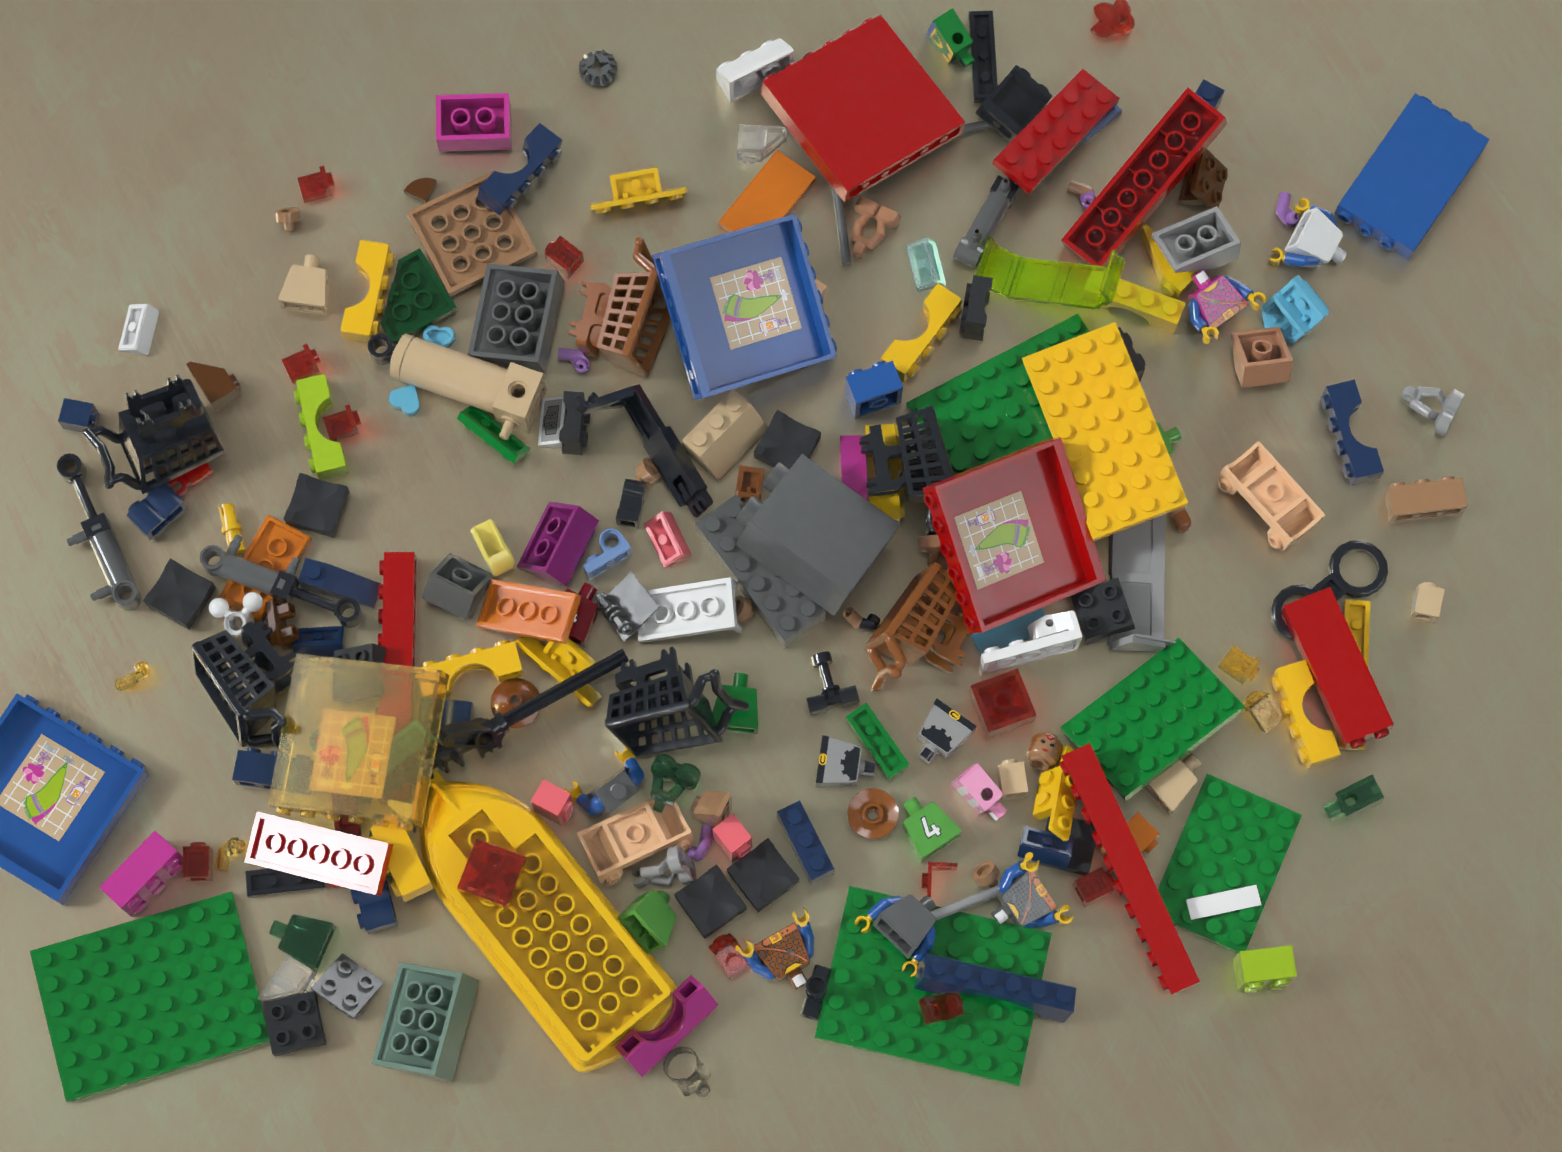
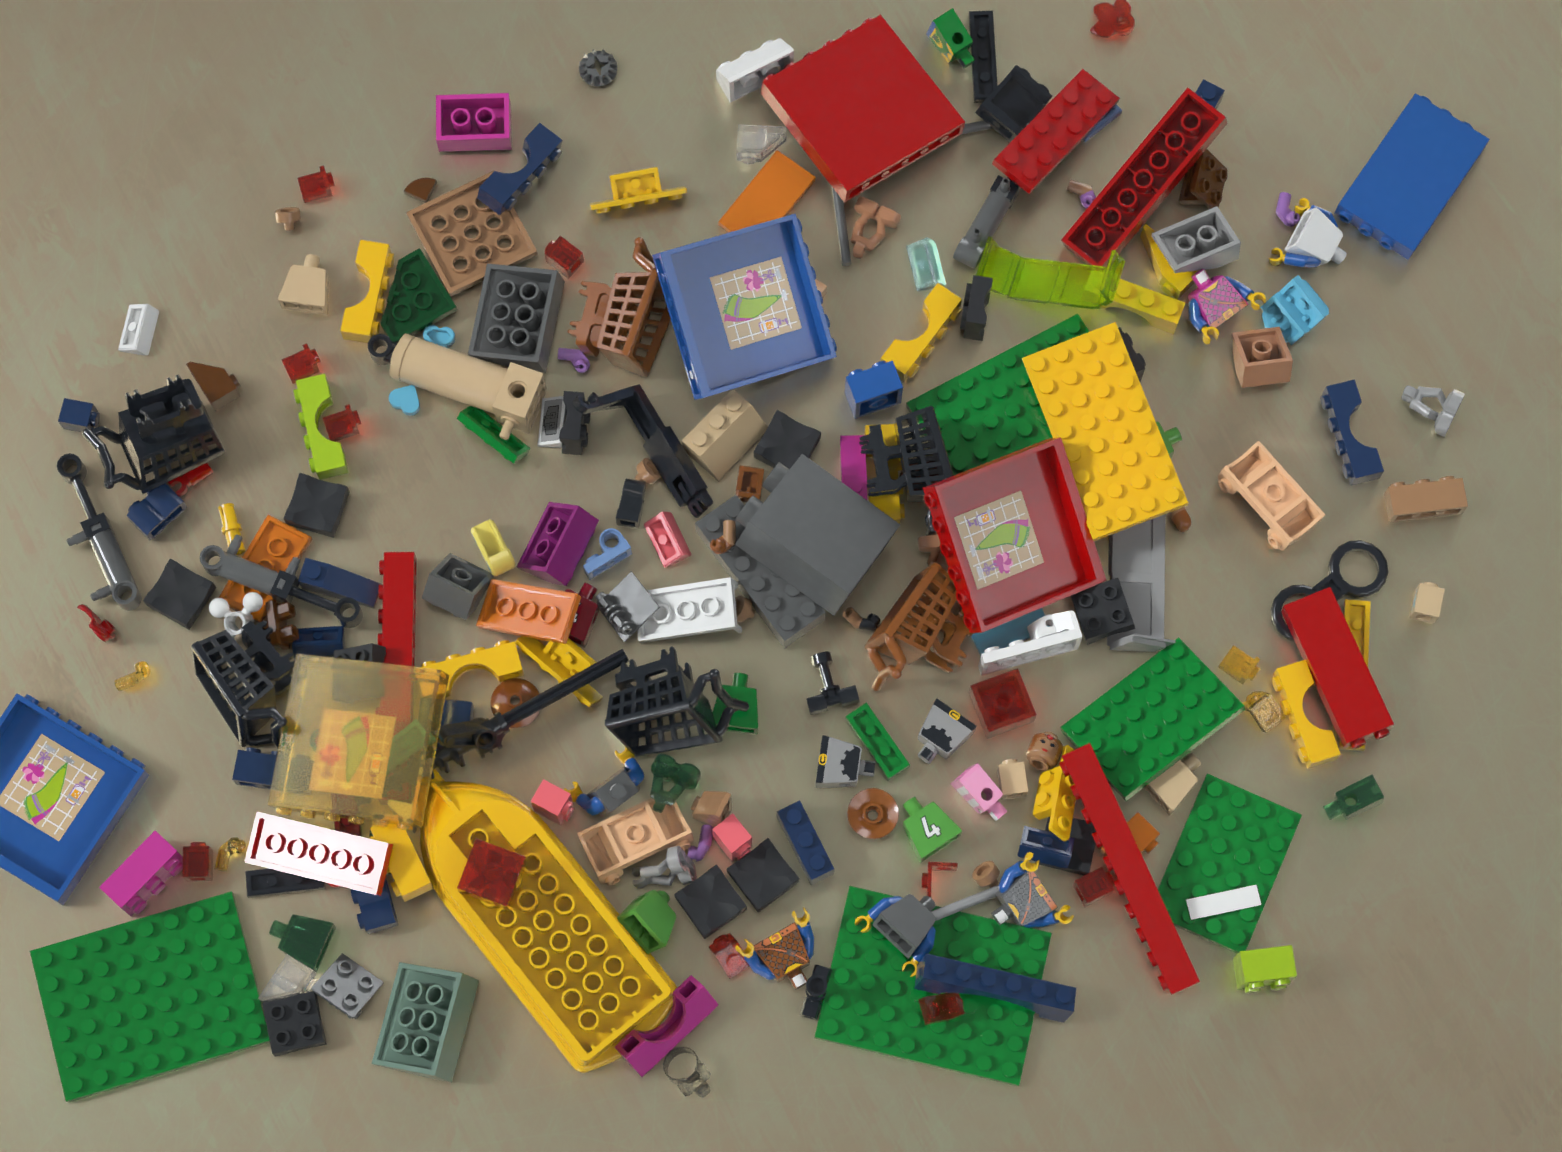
none -> red plate [77,604,116,642]
none -> arm [710,520,736,554]

